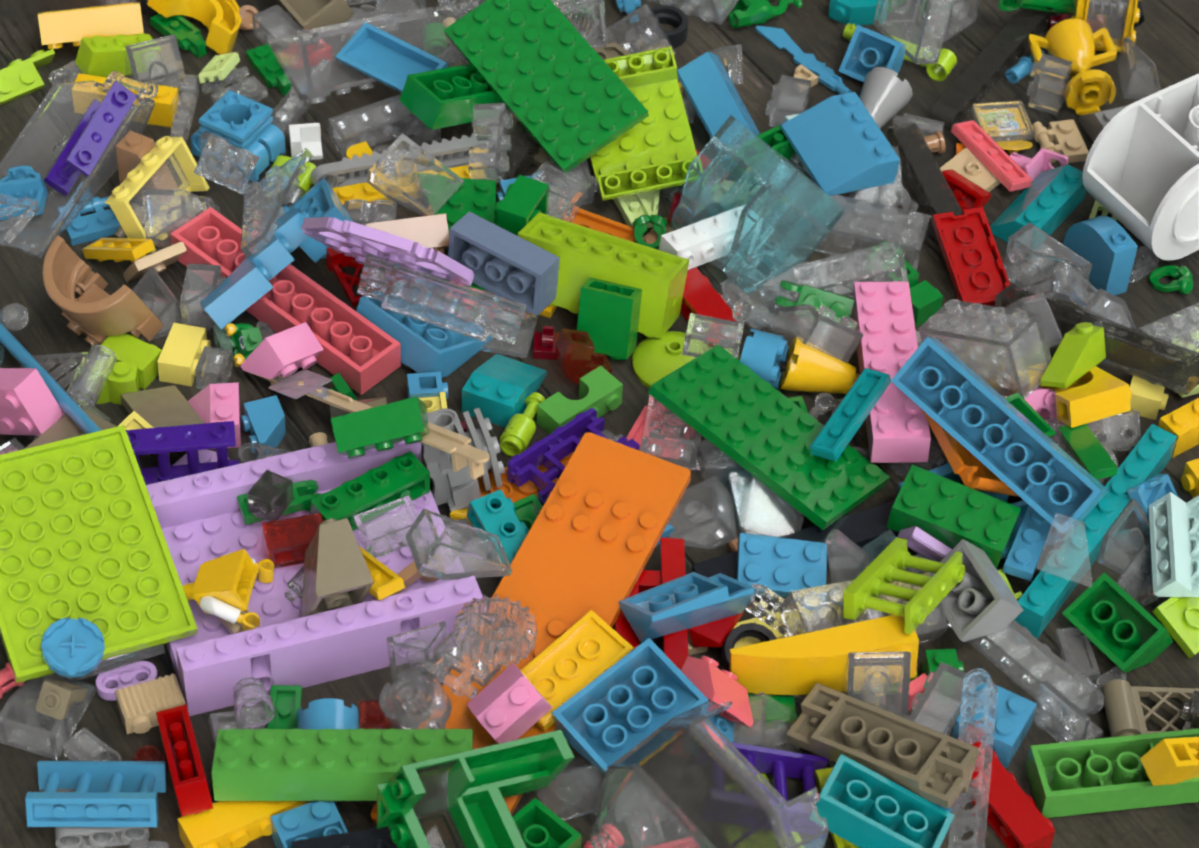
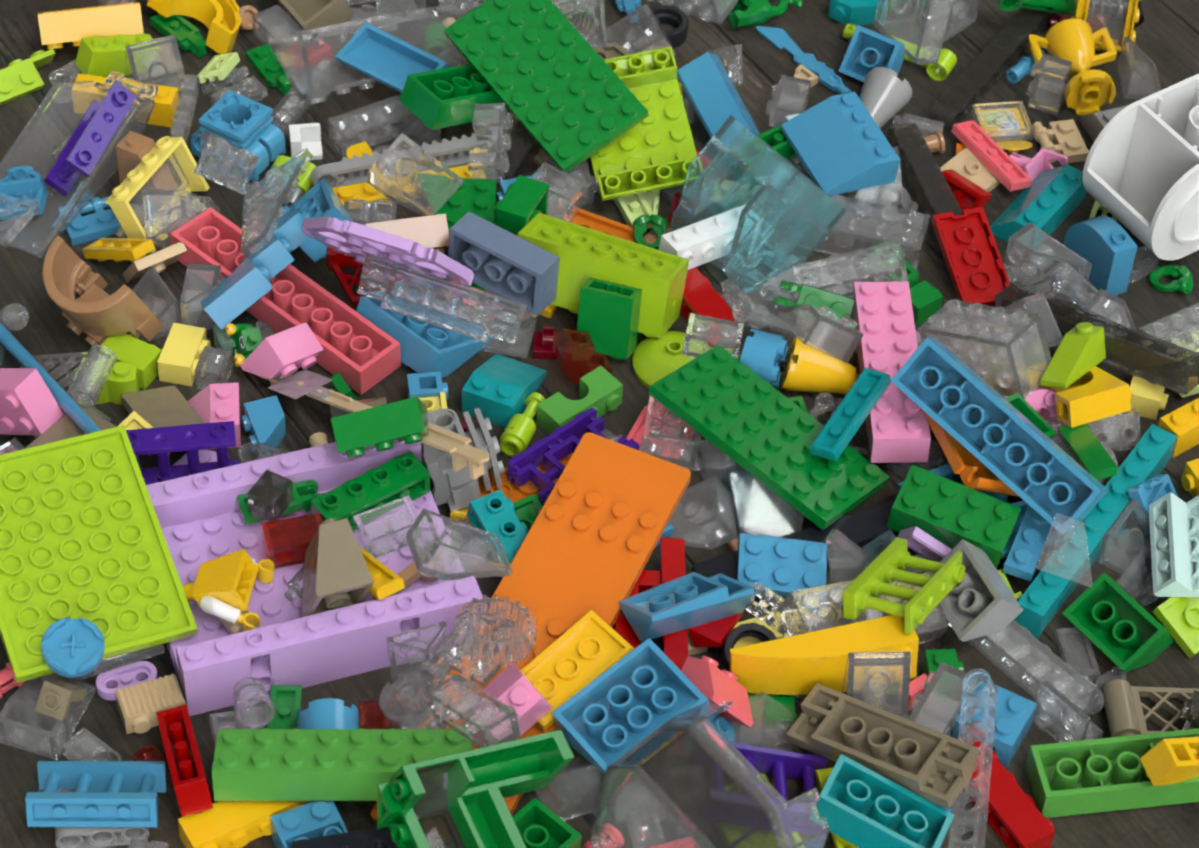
none -> clear brick [428,673,521,748]

